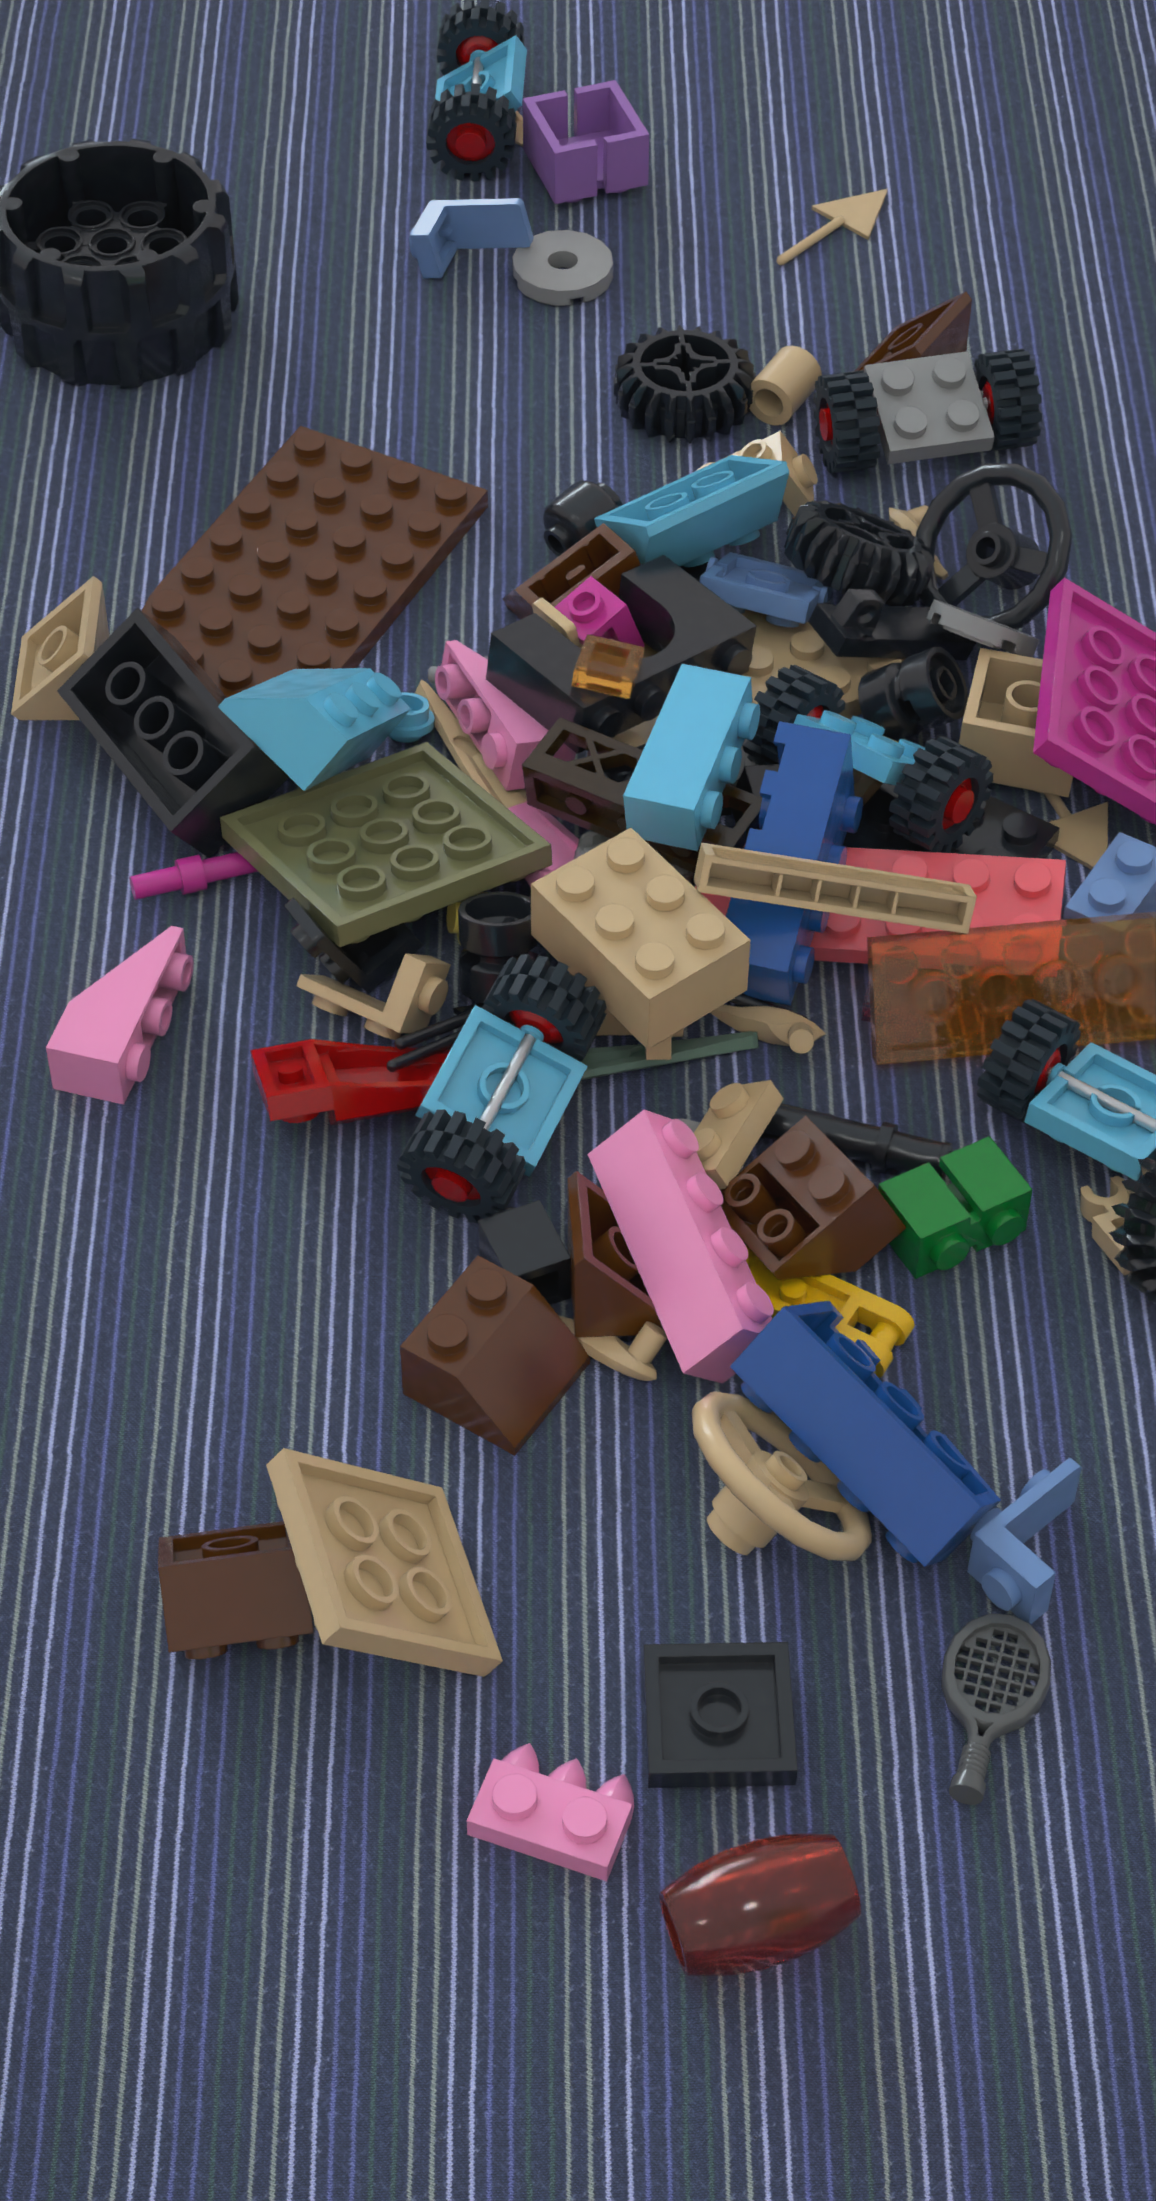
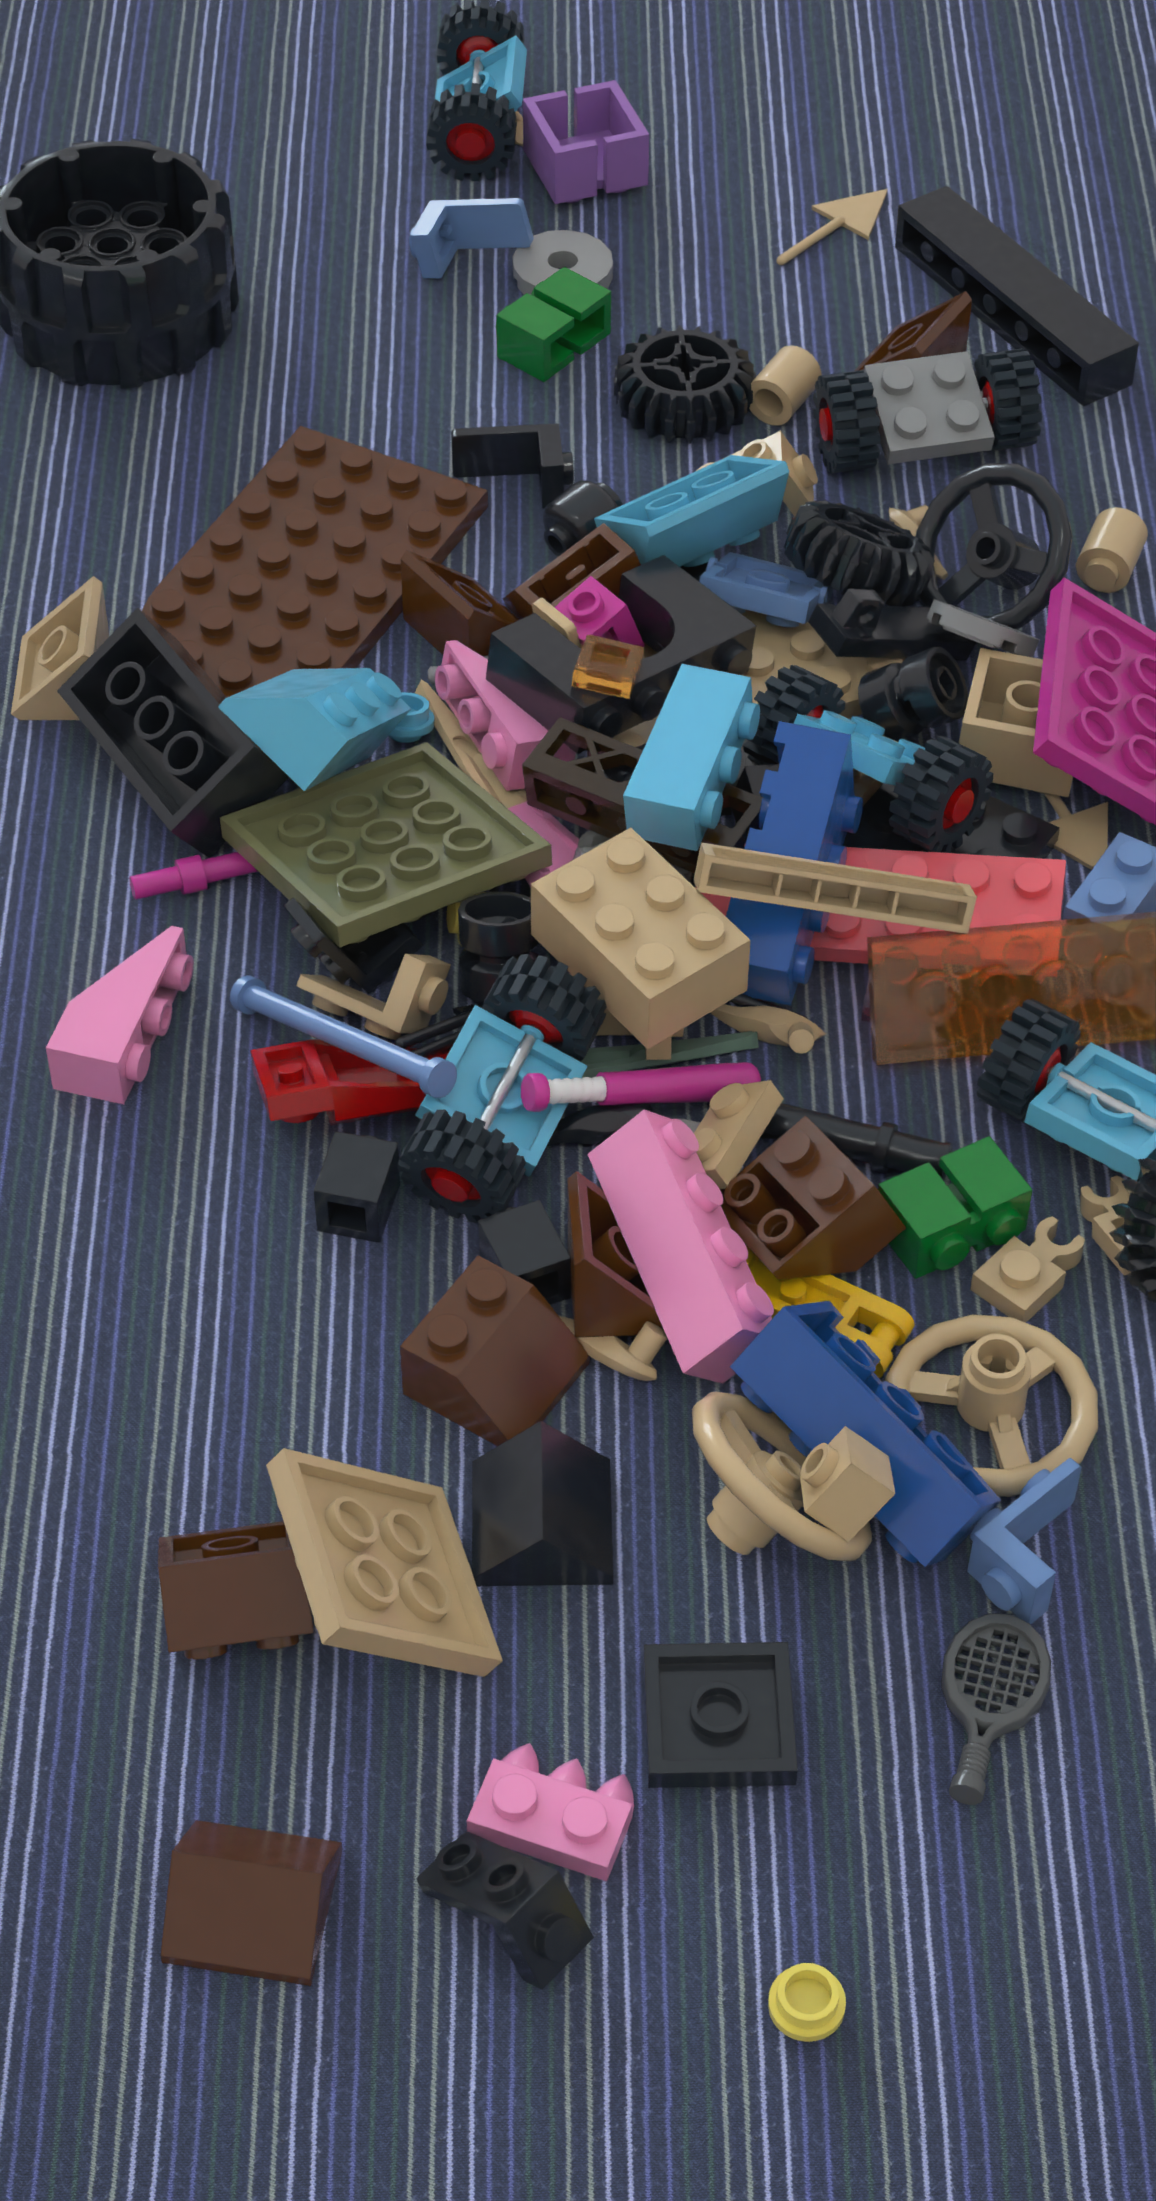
clear red piece [659,1833,861,1976] -> none
none -> reddish brown slope [160,1820,343,1986]
none -> medium blue bar [230,975,457,1098]
none -> black brick [314,1131,400,1243]
none -> reddish brown slope [401,550,520,657]
none -> black bracket [417,1832,594,1989]
none -> black bracket [451,423,574,509]
none -> black slope [472,1421,613,1586]
none -> green piece [496,267,611,382]
none -> dark pink piece [521,1062,761,1112]
none -> black bar [546,1103,653,1147]
none -> light yellow plate [768,1963,846,2042]
none -> tan plate [800,1426,895,1542]
none -> tan piece [884,1314,1098,1497]
none -> black brick [895,186,1139,407]
none -> tan plate [970,1216,1085,1322]
none -> tan brick [1076,507,1148,593]

